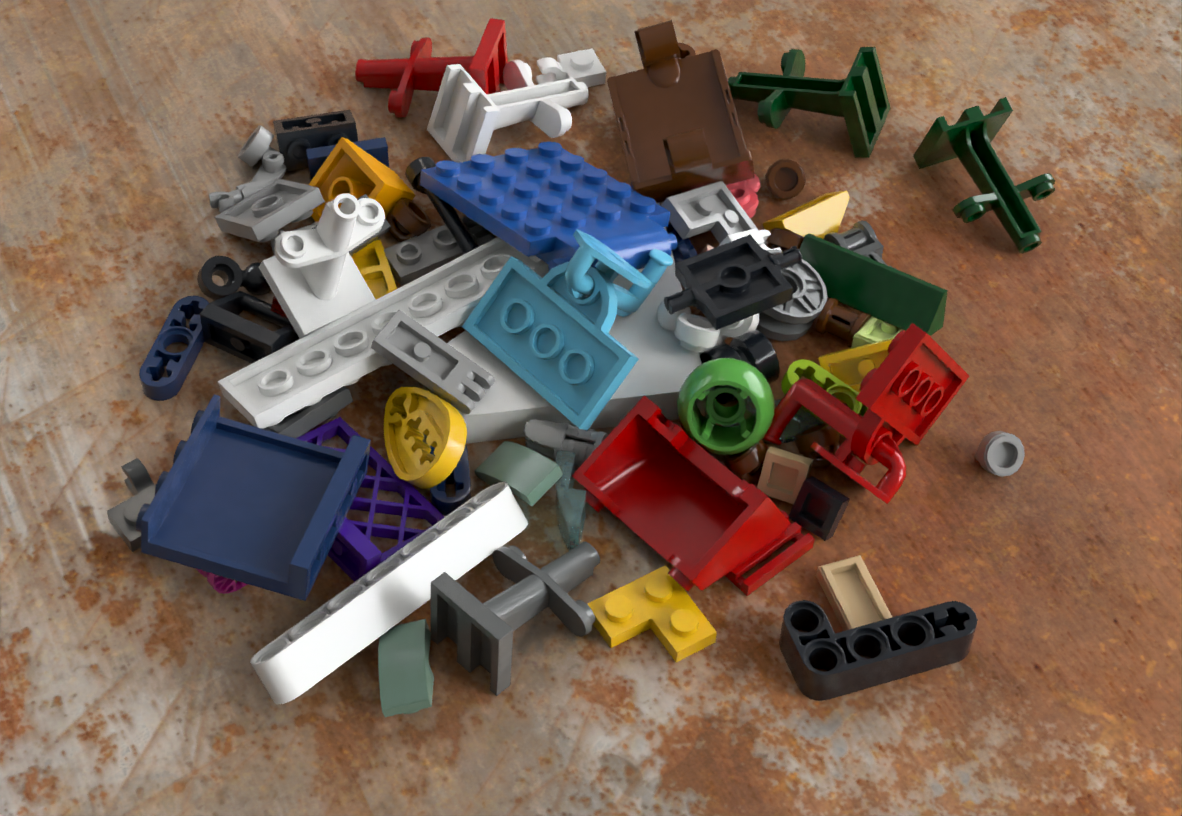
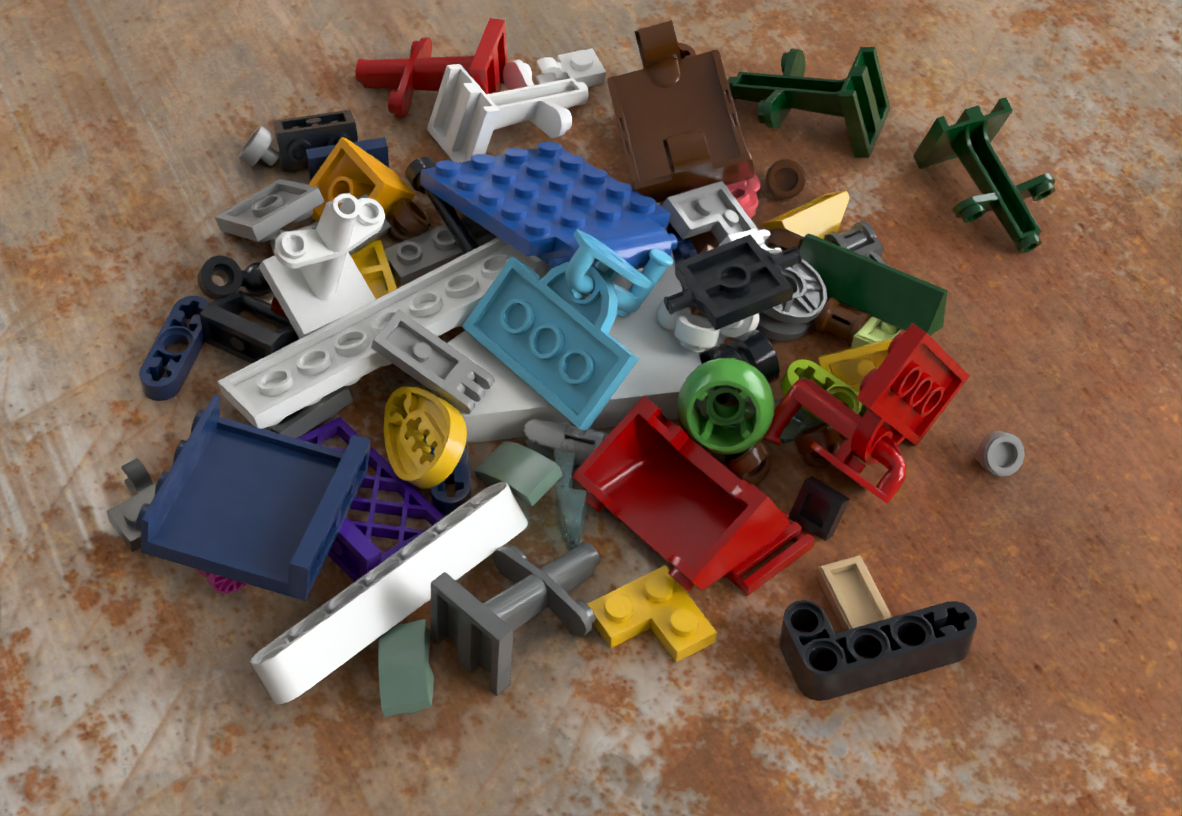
light grey arm [209,151,286,213] -> none
tan tile [757,446,813,504] -> none

